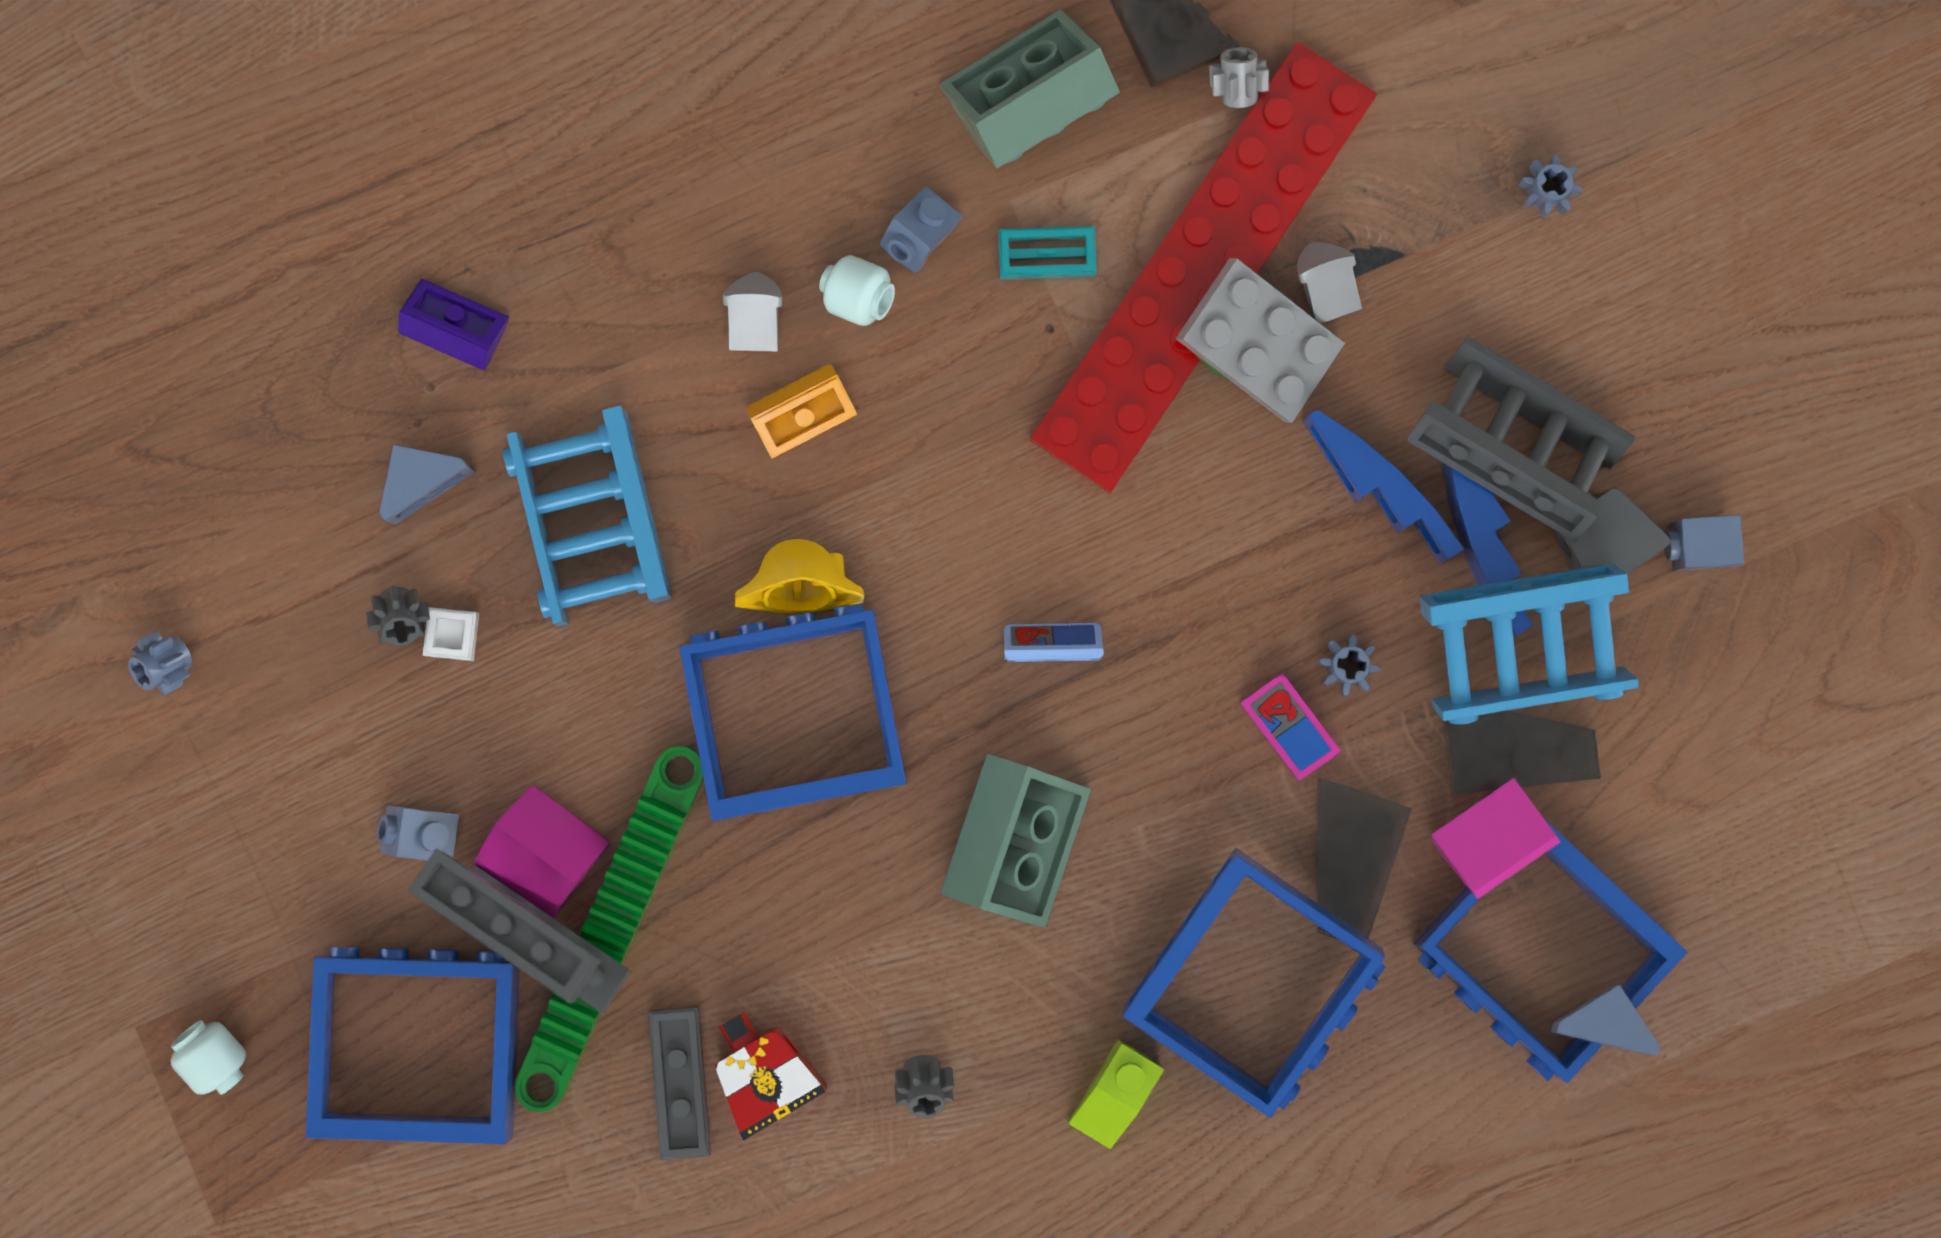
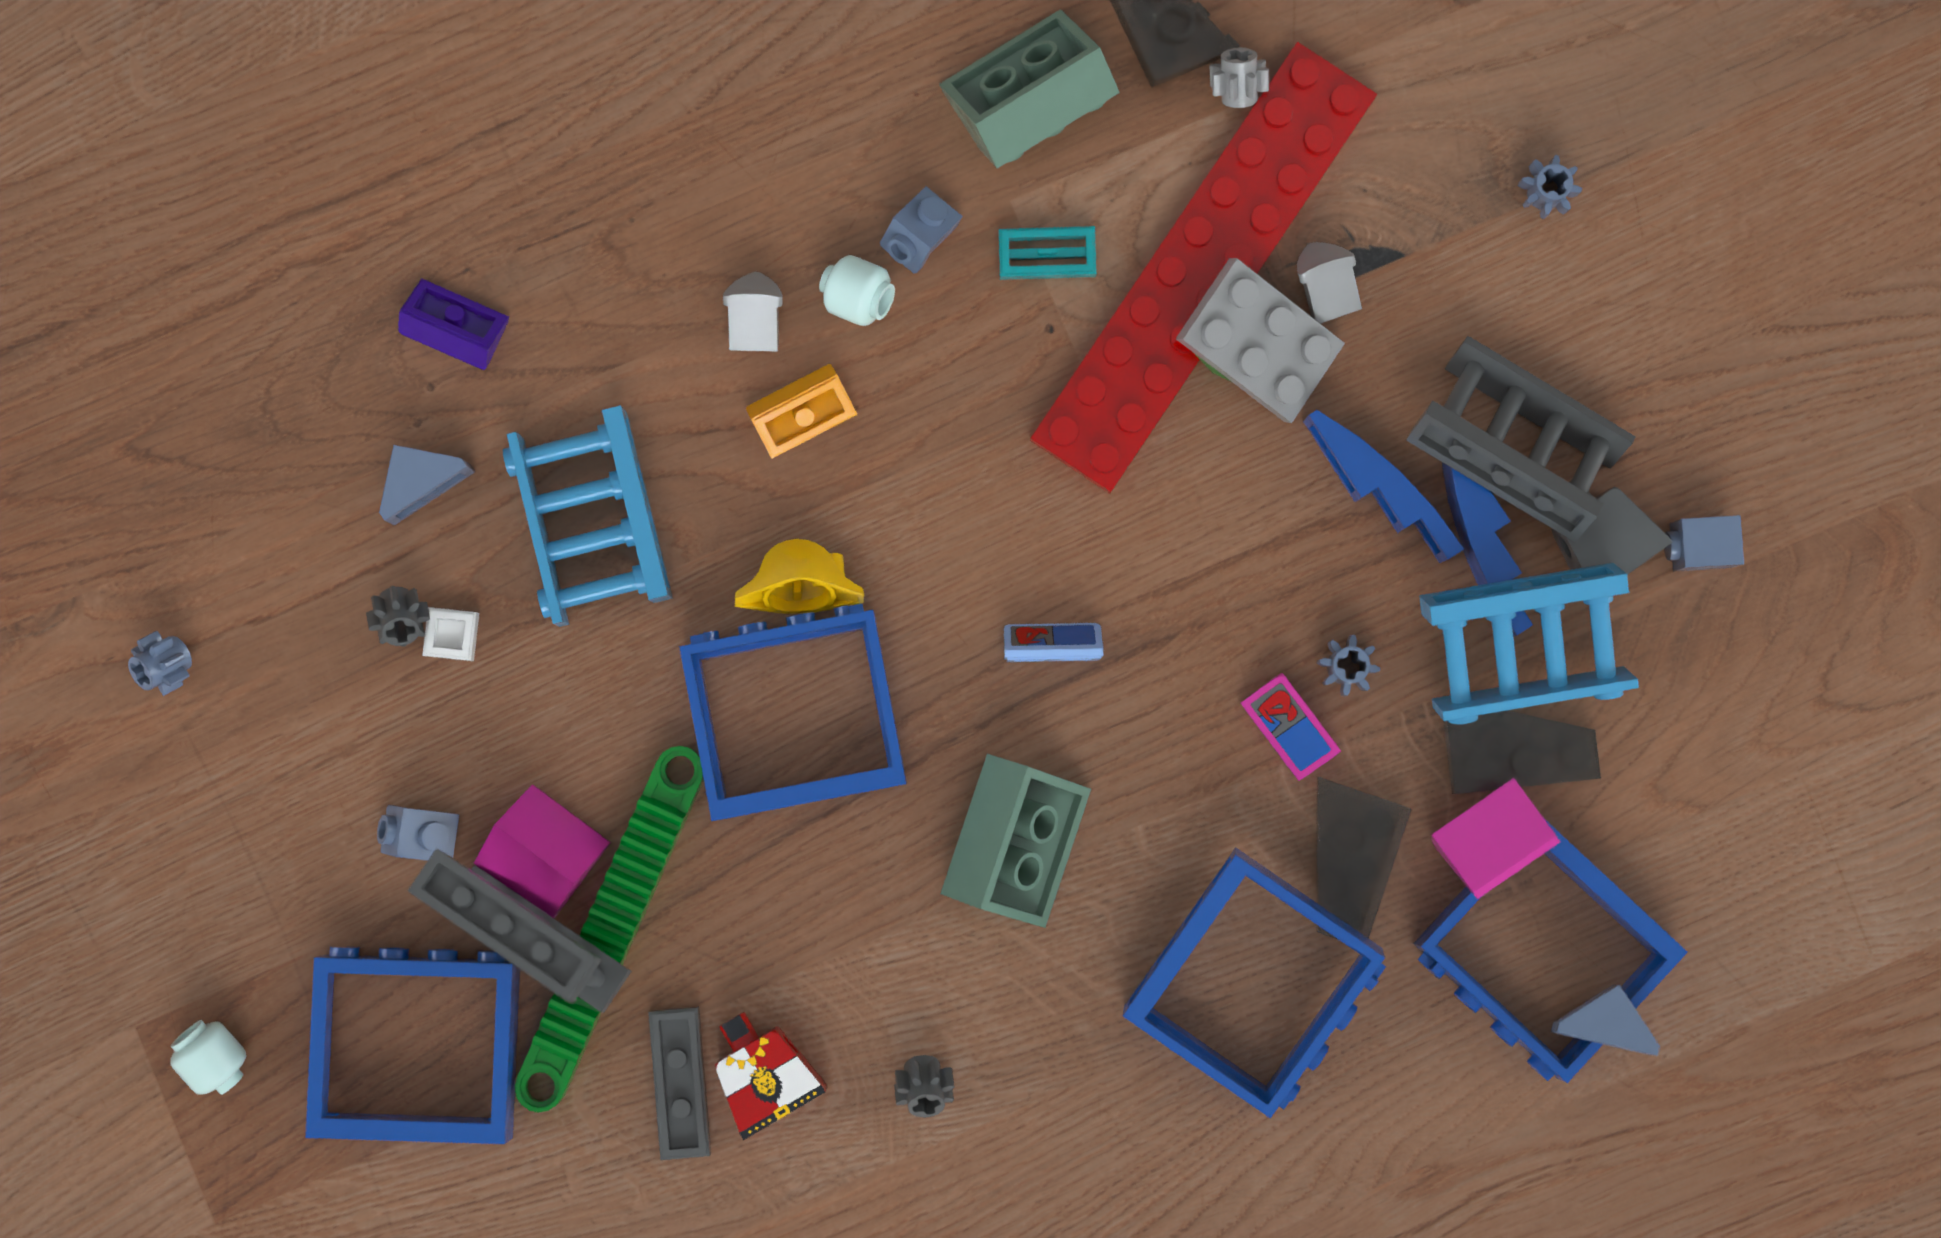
lime slope [1068,1038,1164,1149] -> none

